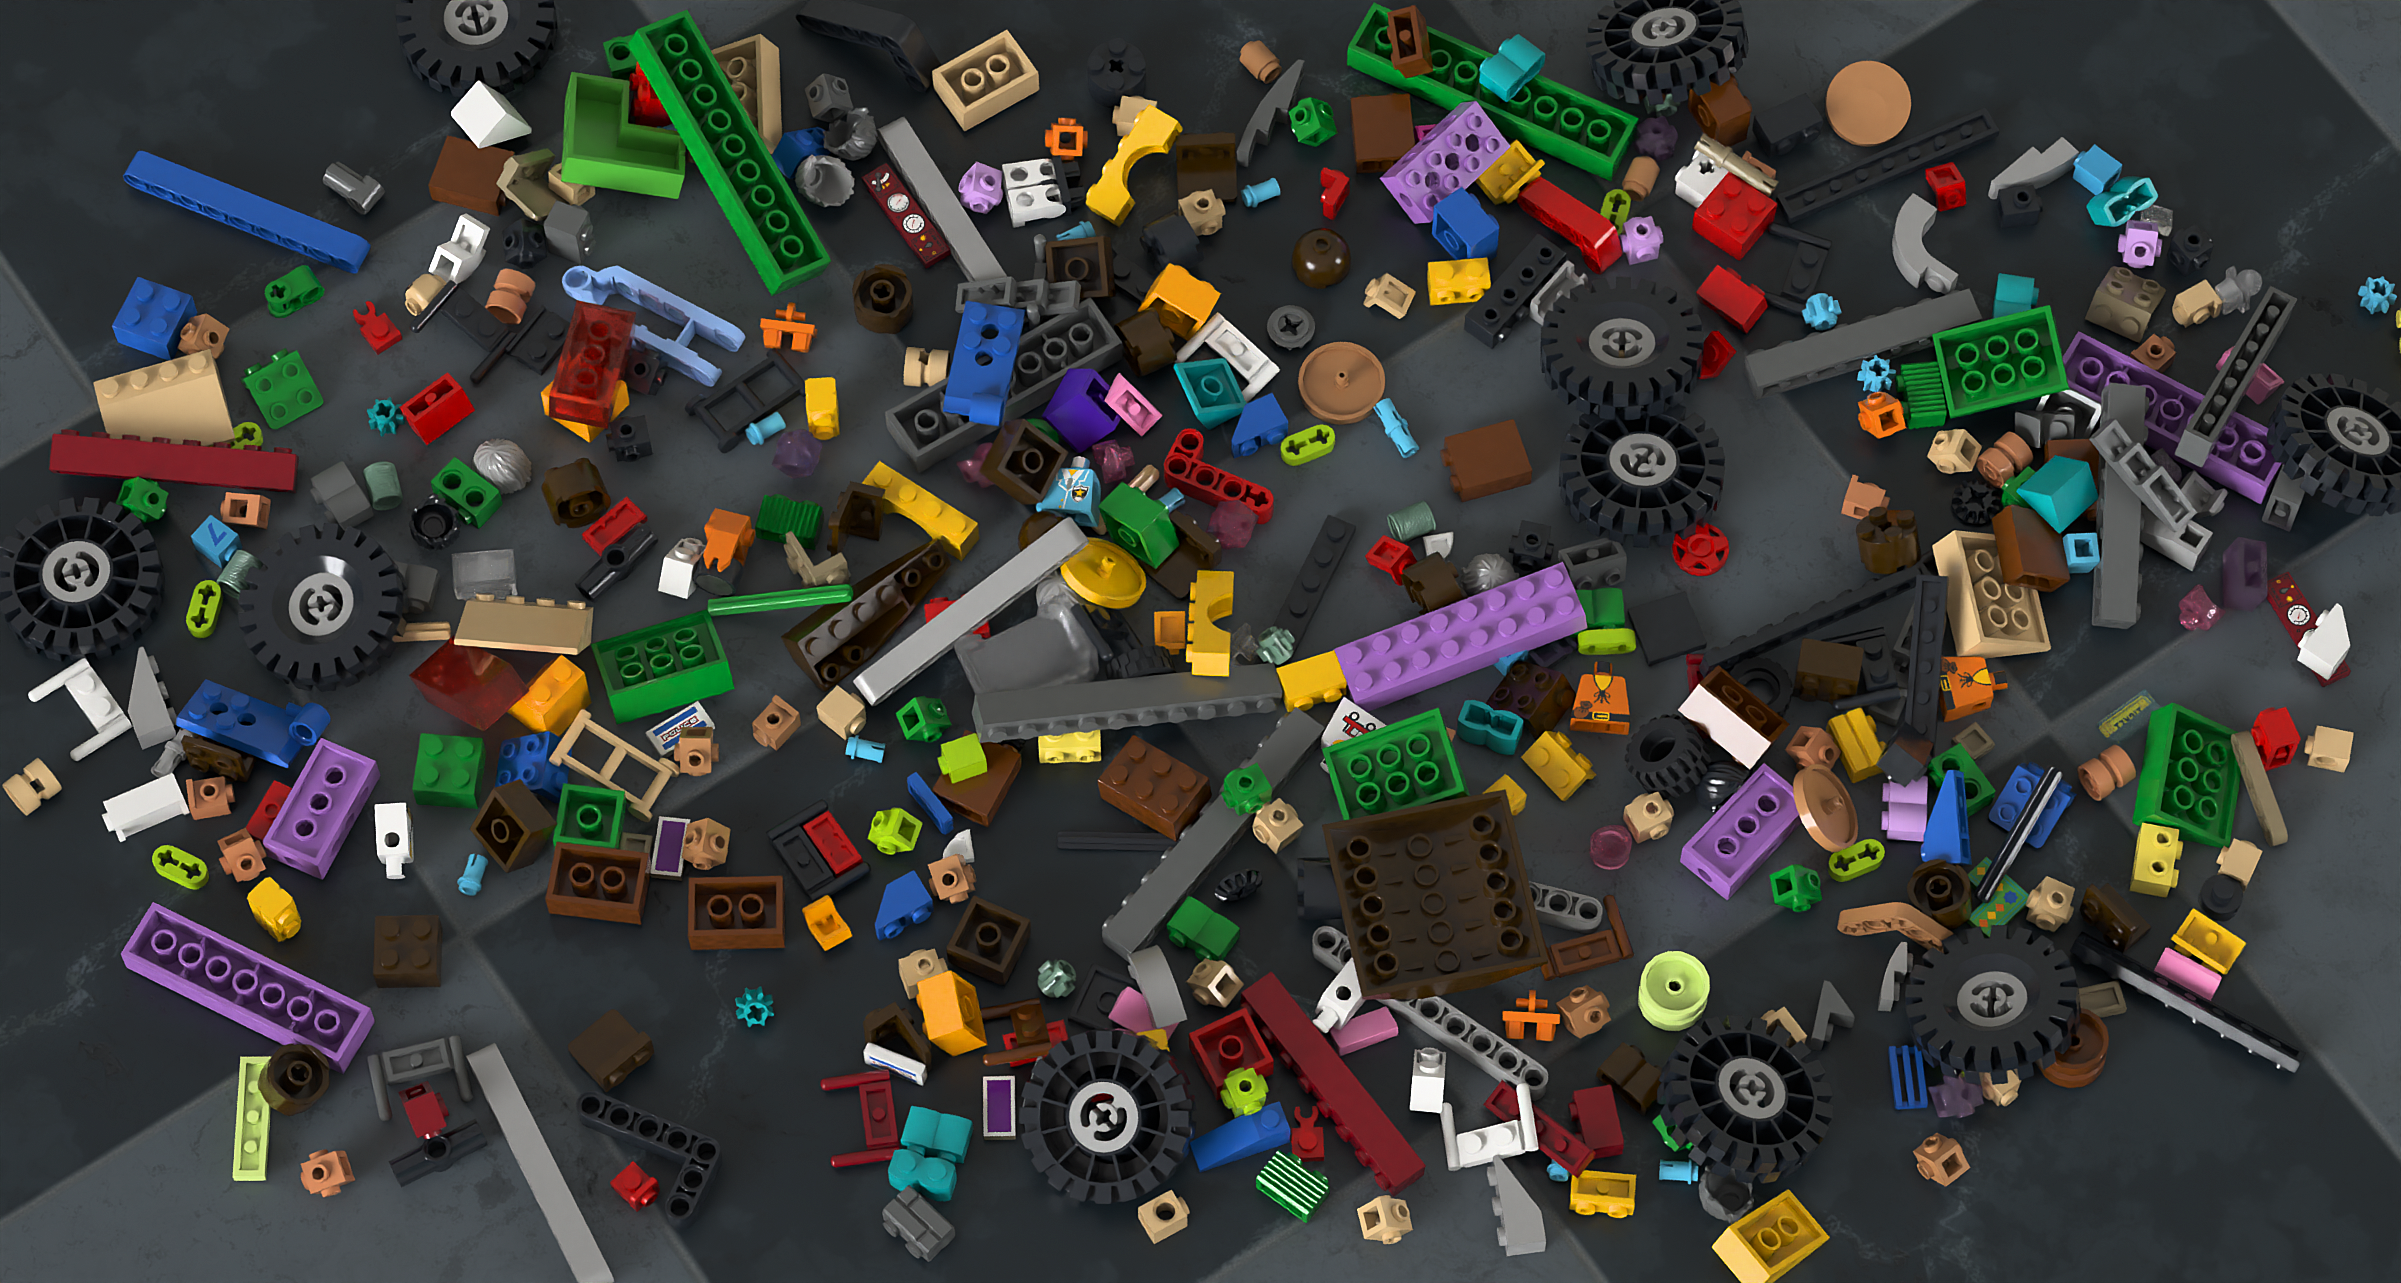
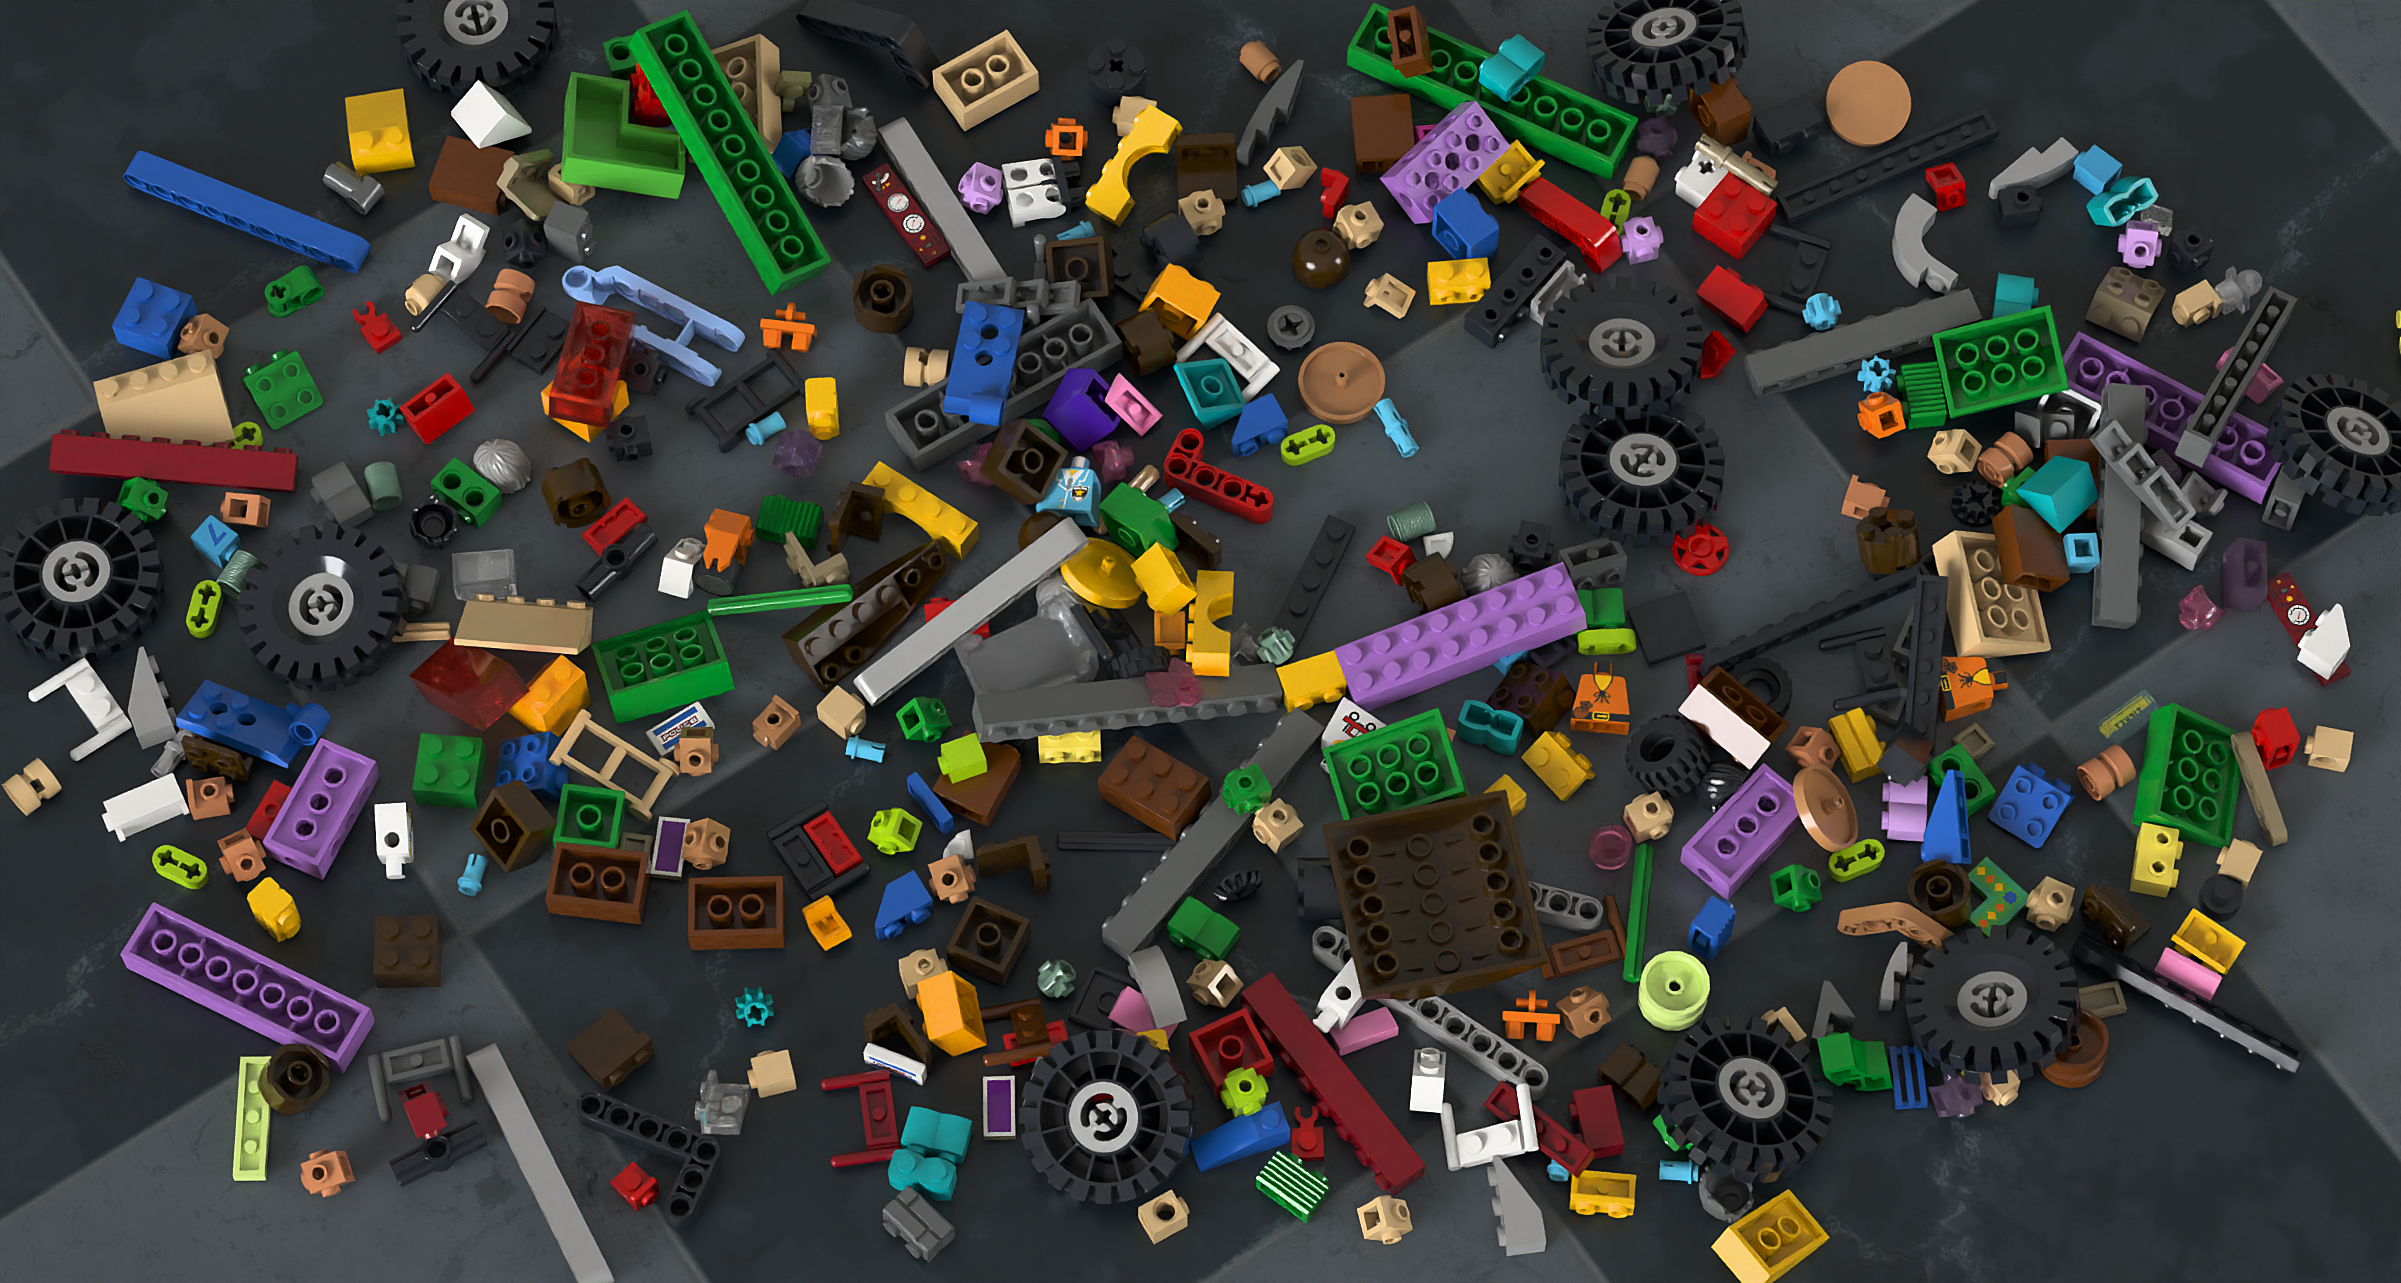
clear pink brick [1206,500,1259,550] -> none
green brick [1288,97,1338,147] -> none
reddish brown brick [1440,419,1532,502] -> none
dark brown brick [1792,638,1864,705] -> none
medium nougat brick [1913,1133,1970,1186] -> none
black axle [1974,765,2062,903] -> none
nougat brick [2130,334,2176,374] -> none
medium azure gear [2358,276,2397,314] -> none
none -> yellow slope [345,88,415,176]
none -> clear bracket [695,1070,750,1135]
none -> tan brick [747,1049,797,1098]
none -> olive plate [775,70,812,113]
none -> clear plate [810,105,843,154]
none -> dark brown bracket [976,834,1052,894]
none -> yellow brick [1131,542,1198,618]
none -> clear pink plate [1145,657,1203,708]
none -> tan brick [1263,146,1318,190]
none -> tan brick [1333,201,1384,250]
none -> green axle [1623,843,1654,984]
none -> blue brick [1686,896,1736,961]
none -> green brick [1817,1032,1893,1091]

